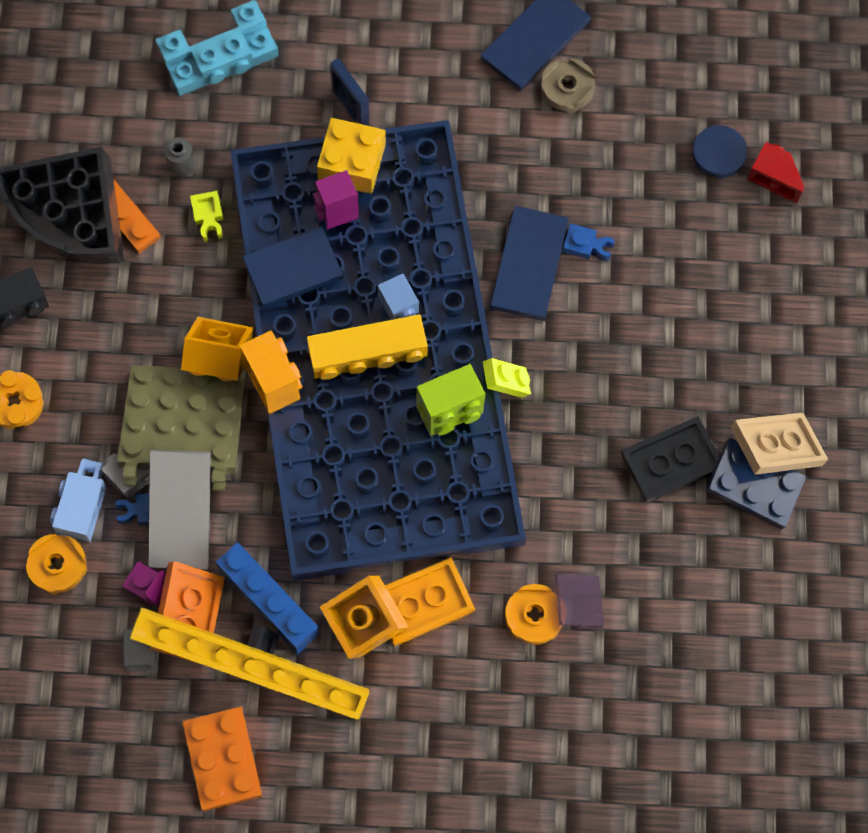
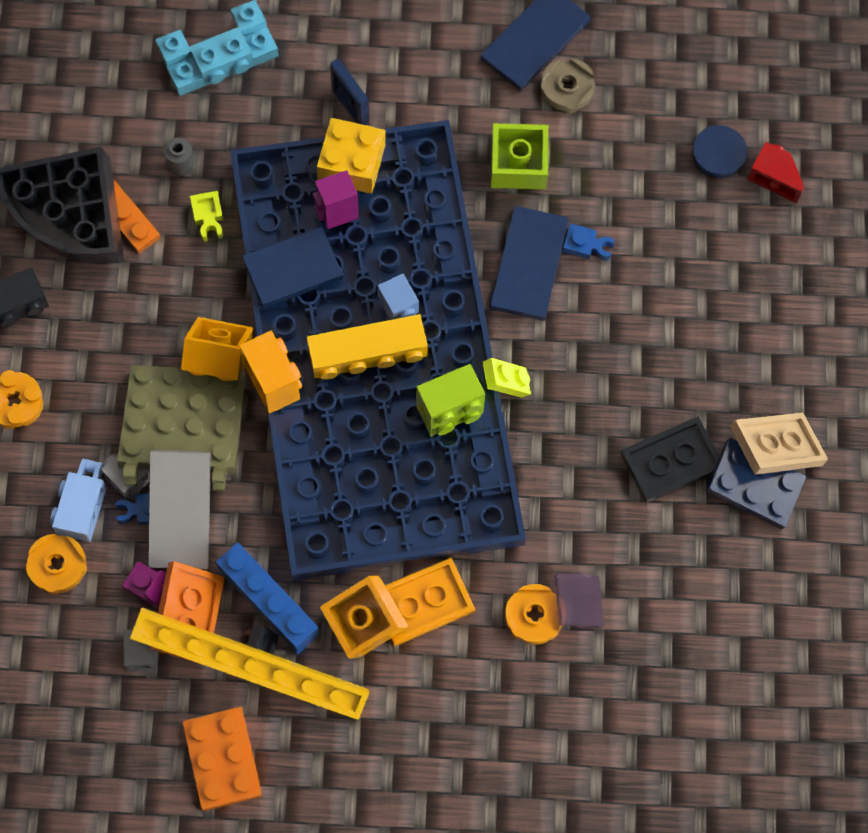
none -> lime brick [491,123,548,190]

